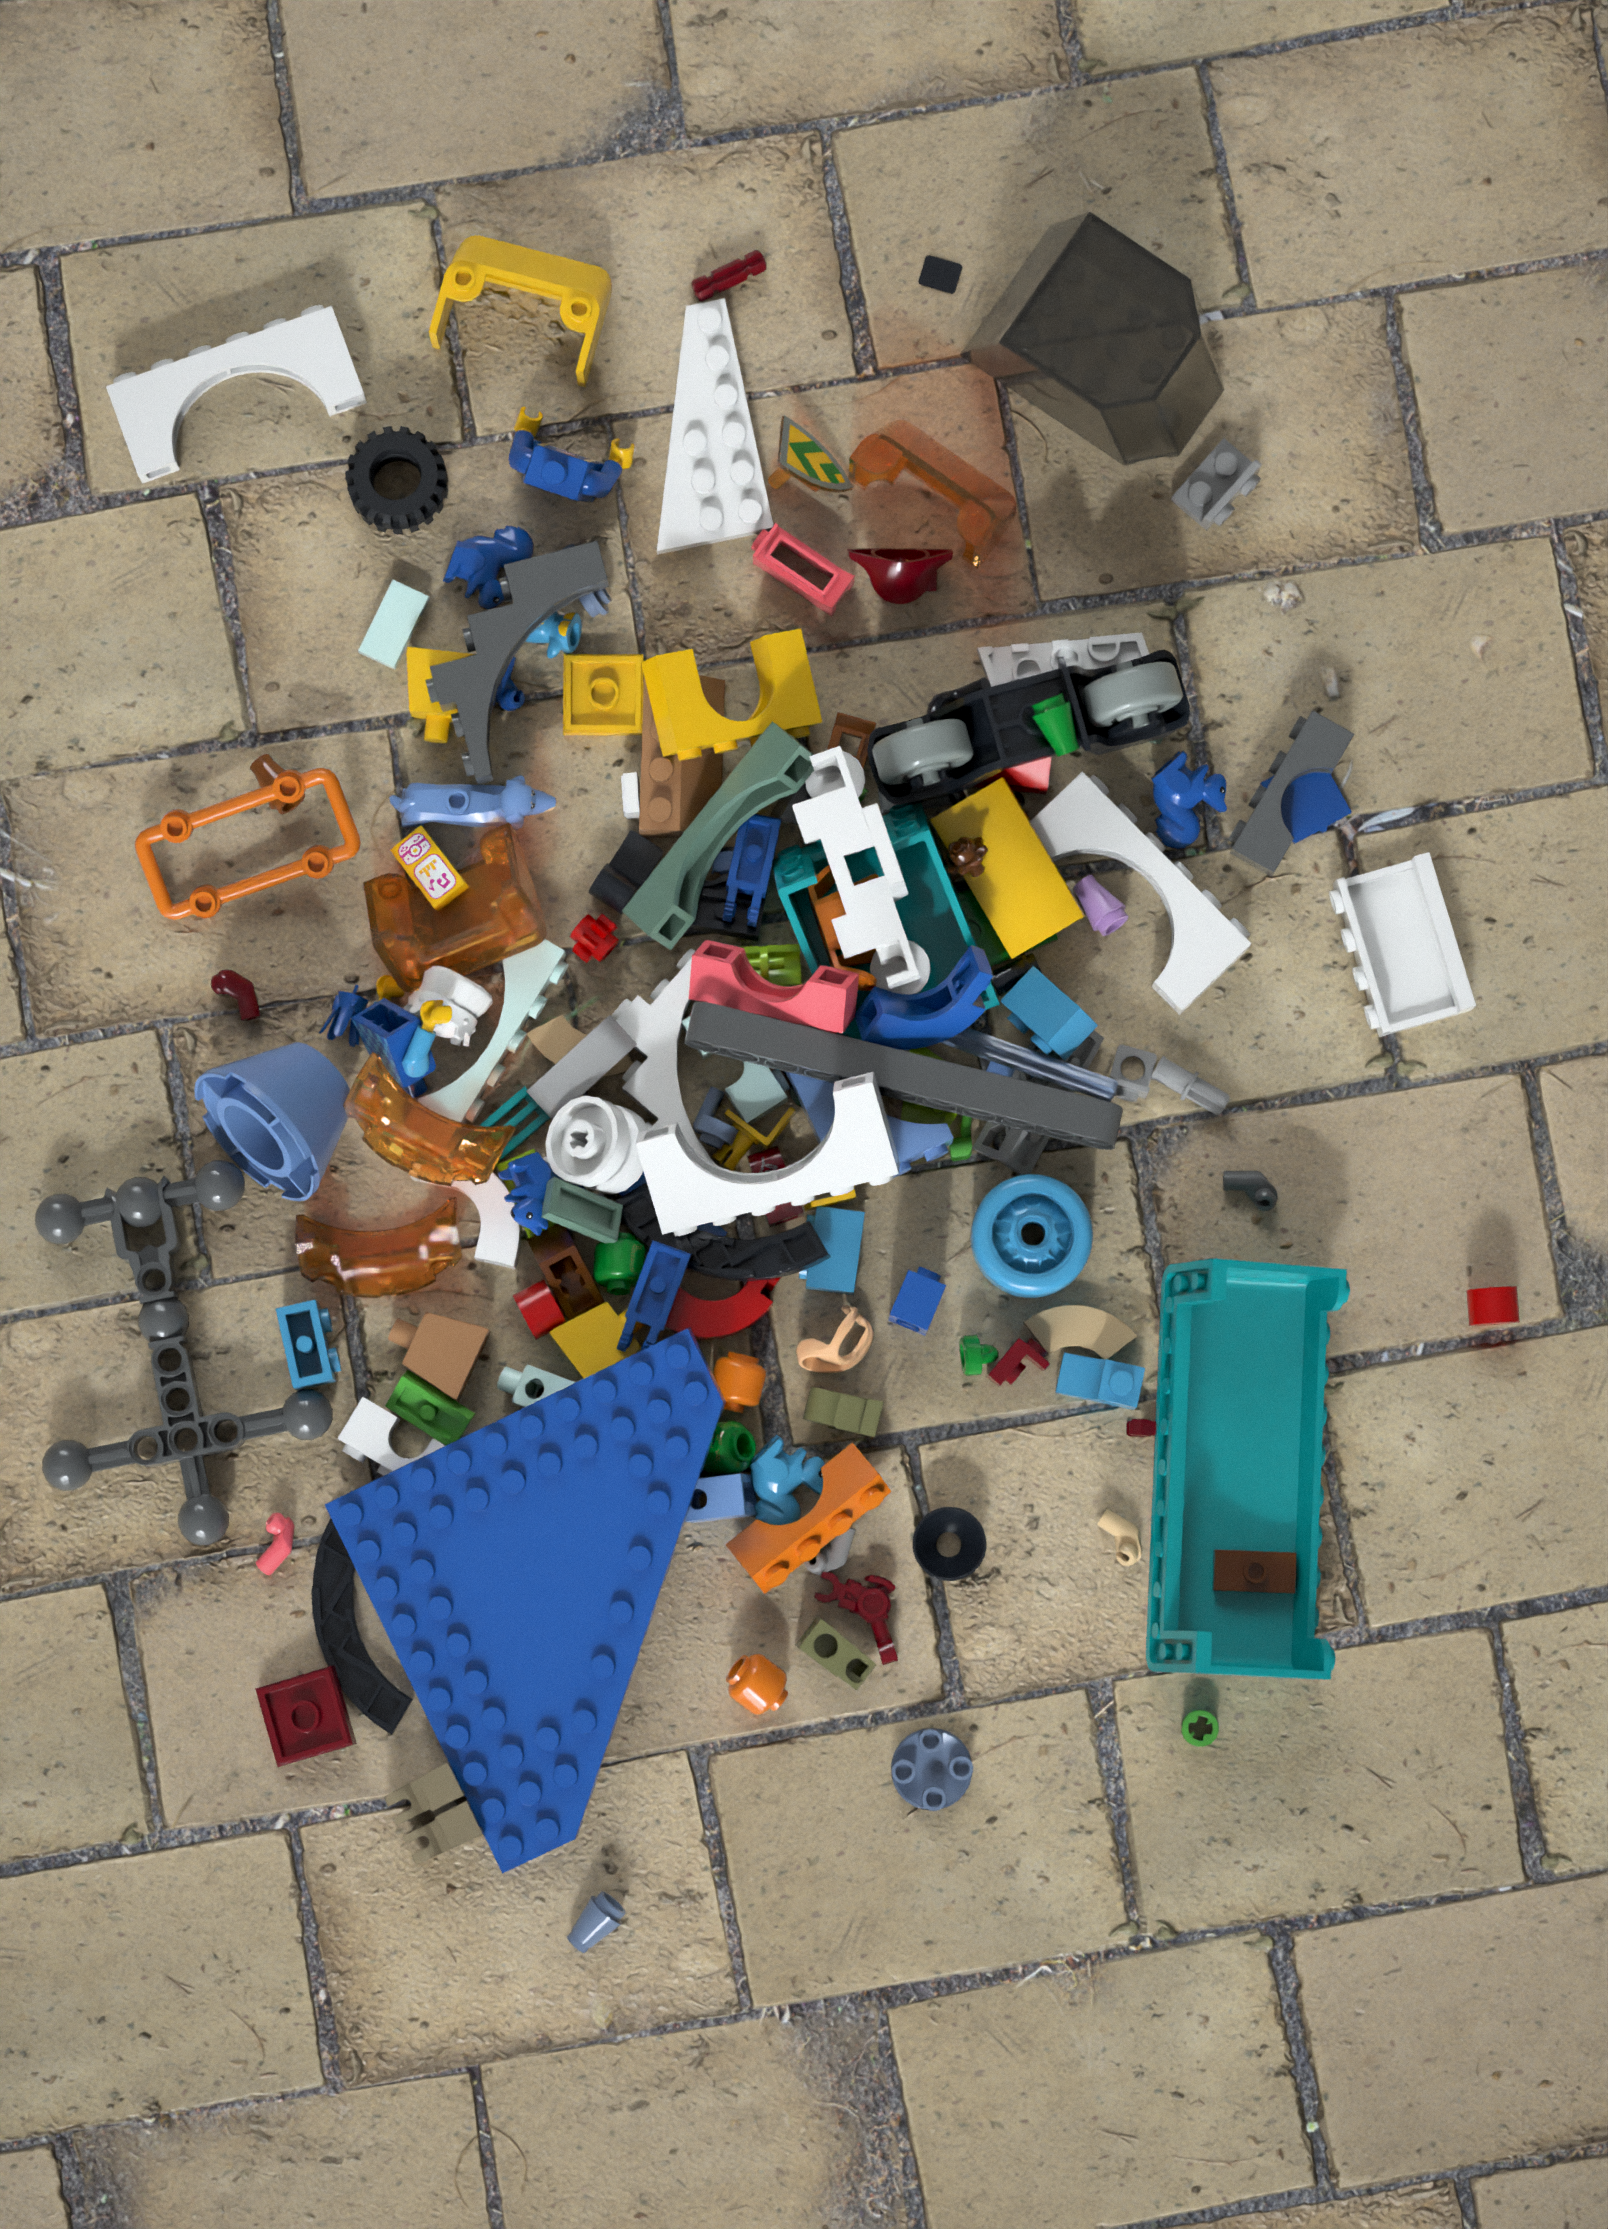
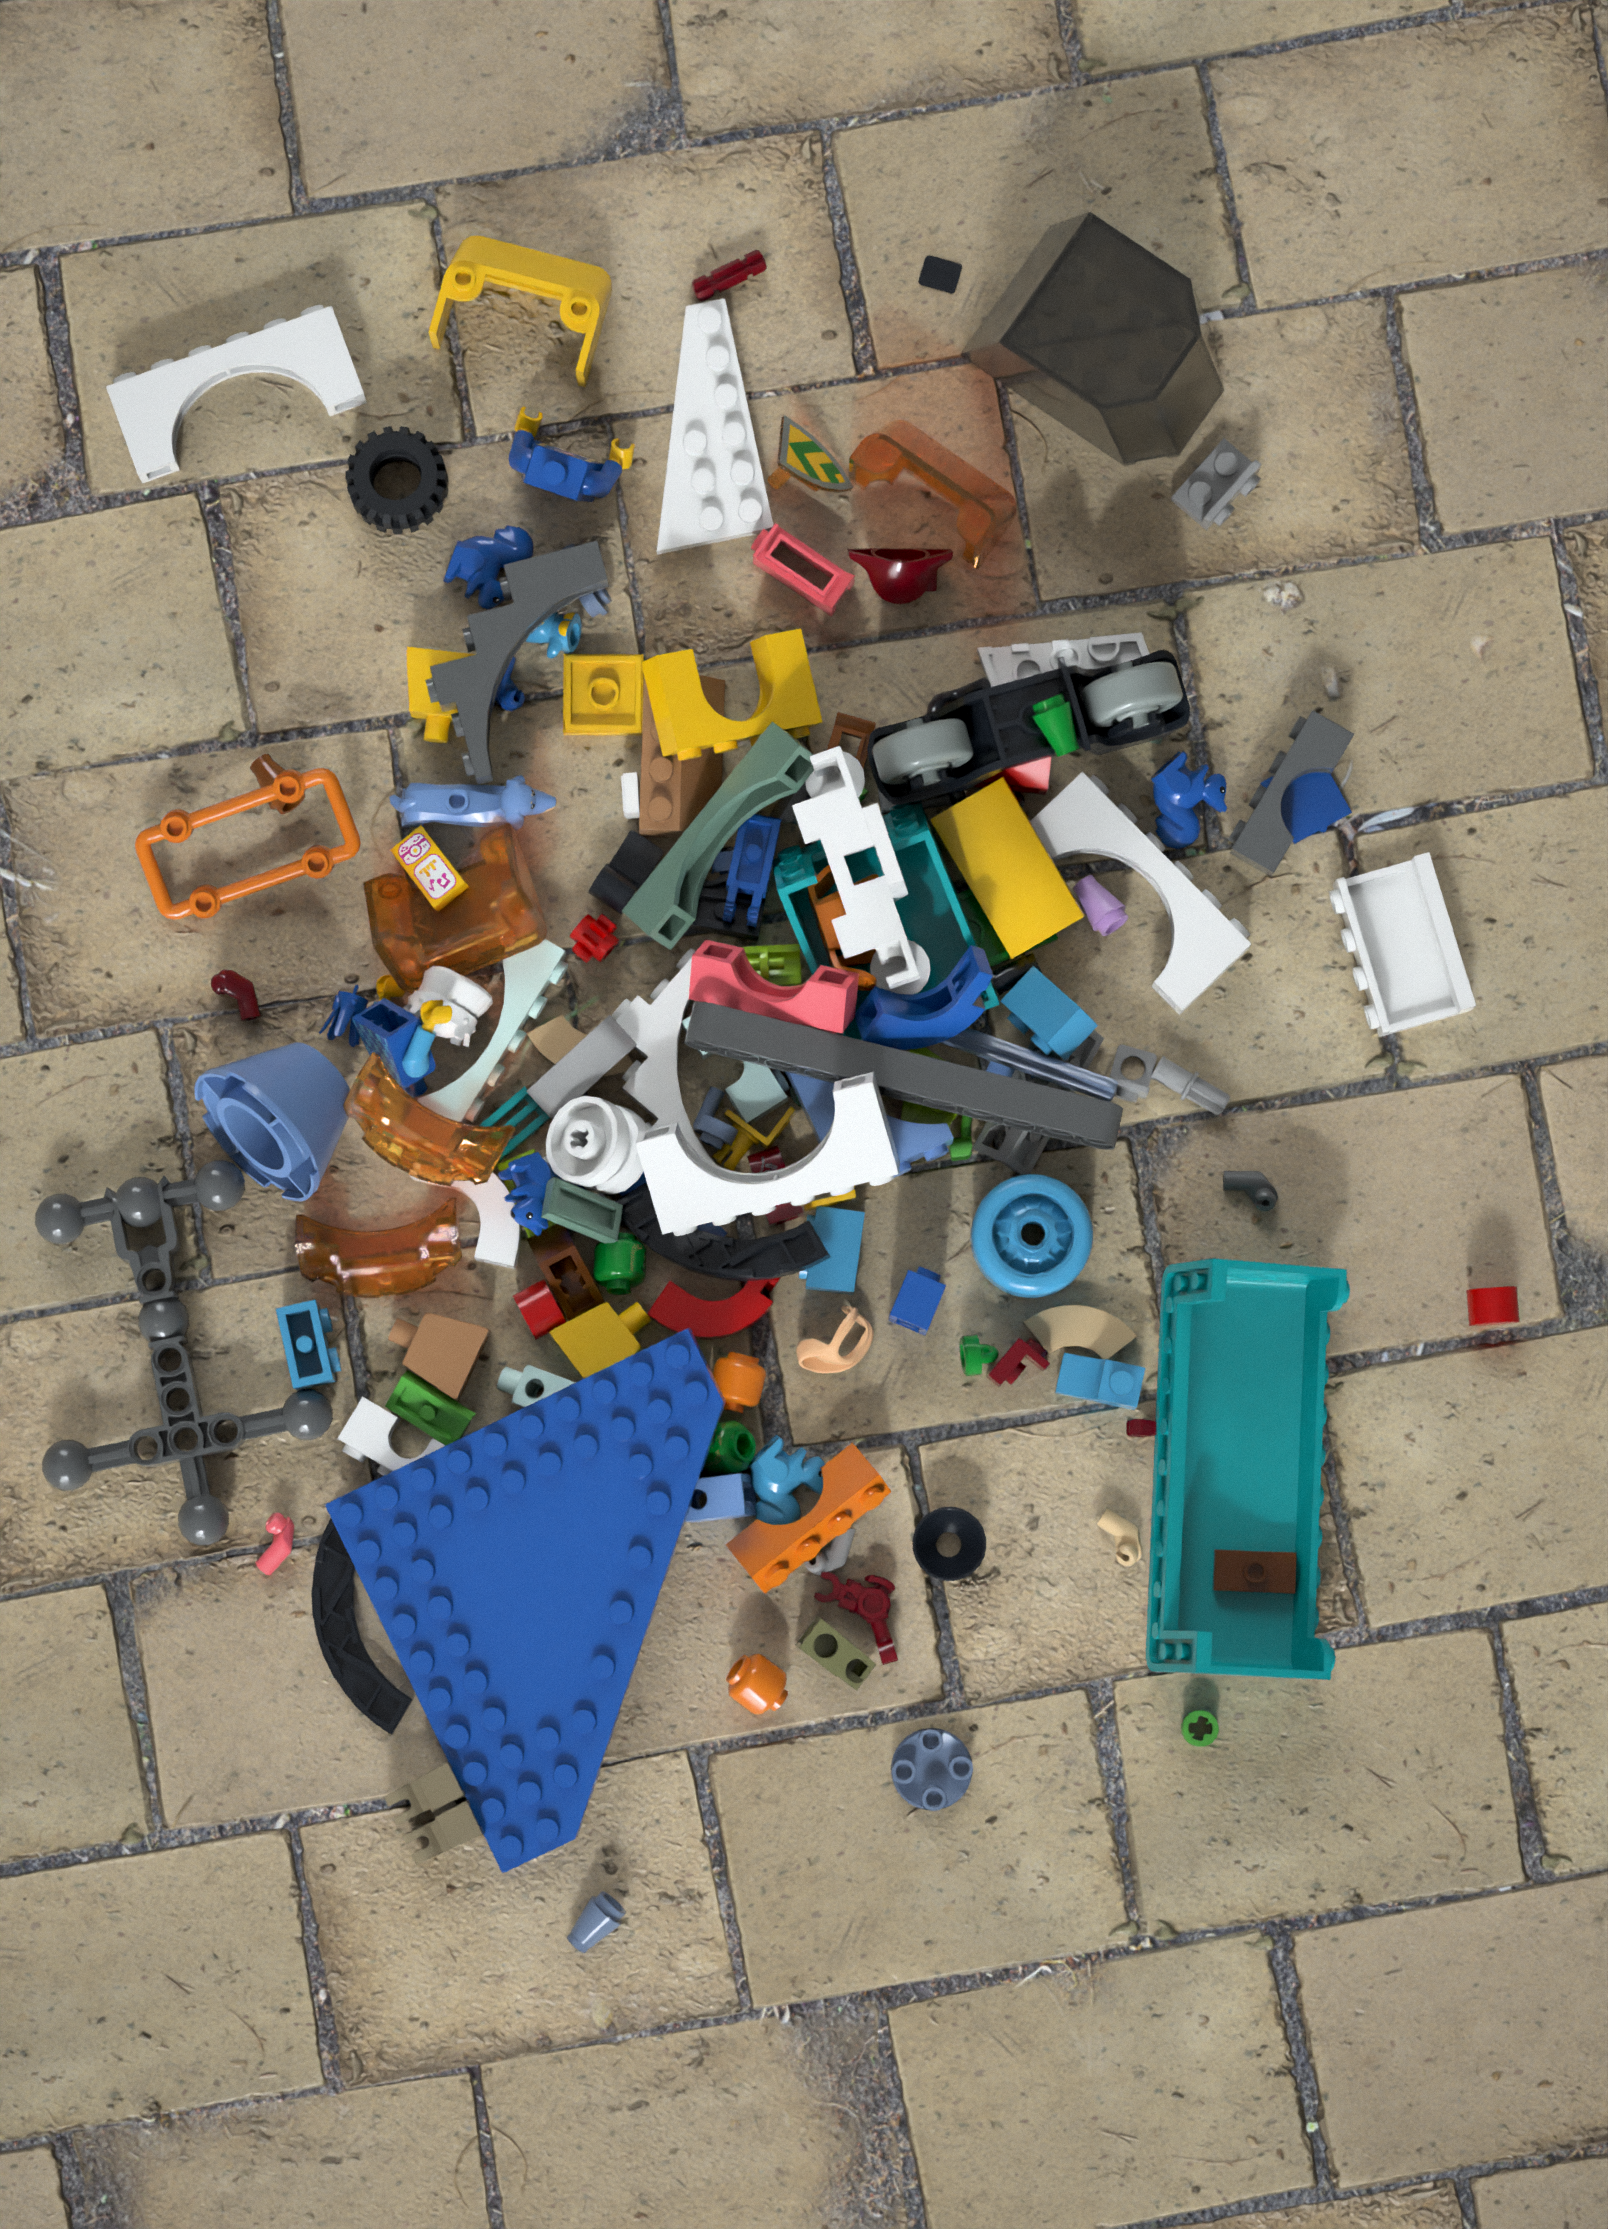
dark red tile [255,1665,357,1767] -> none
light aqua tile [358,580,430,670] -> none
blue hinge [617,1240,691,1352] -> none
olive leg [803,1387,884,1439] -> none
reddish brown plant [944,836,988,877] -> none

